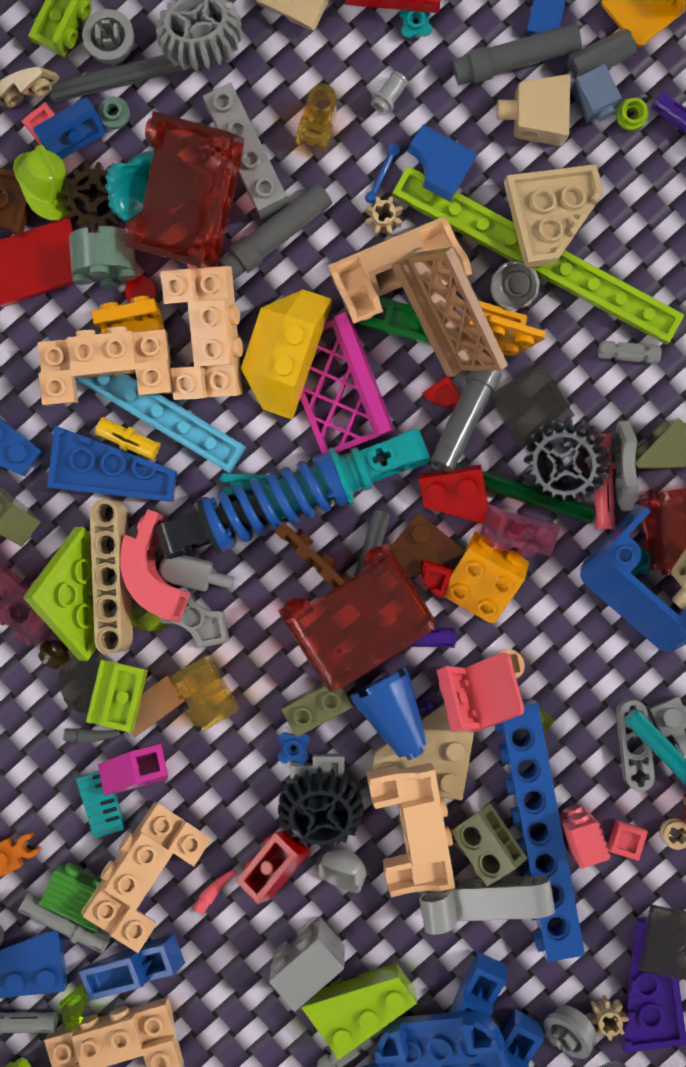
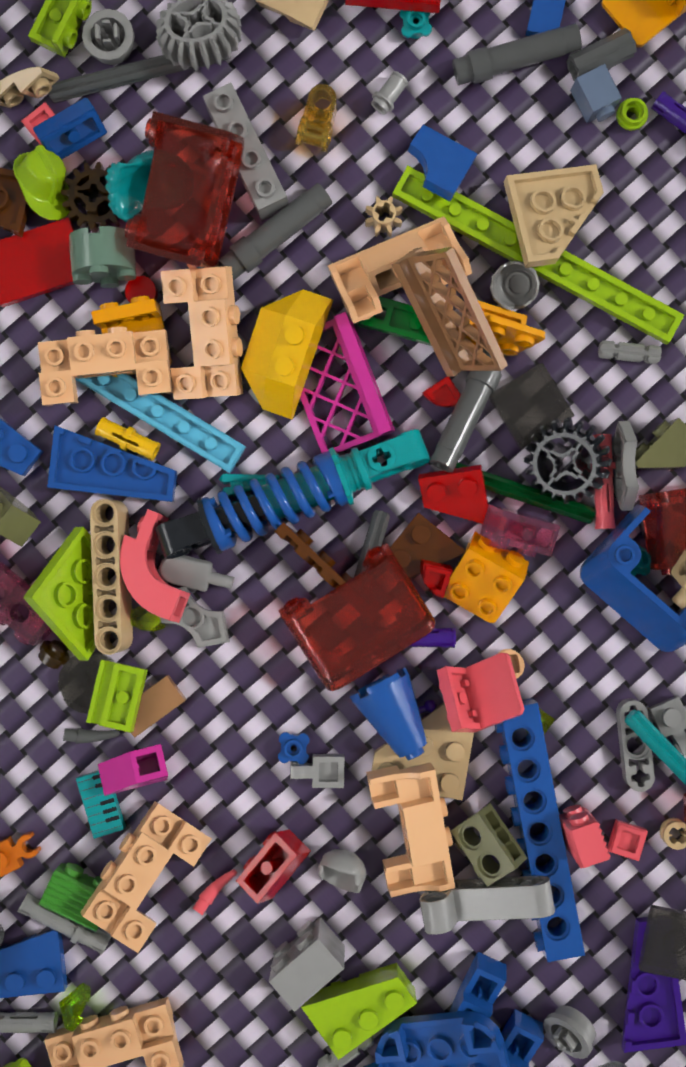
blue slope [79,934,185,1001] -> none
sand green plate [98,96,130,129] -> none
clear yellow brick [171,654,240,732] -> none
black gear [278,767,364,850] -> none
olive brick [281,675,353,738] -> none
blue hinge [365,143,400,204] -> none
tan torso [496,75,570,146] -> none
tan gear [586,995,629,1041] -> none

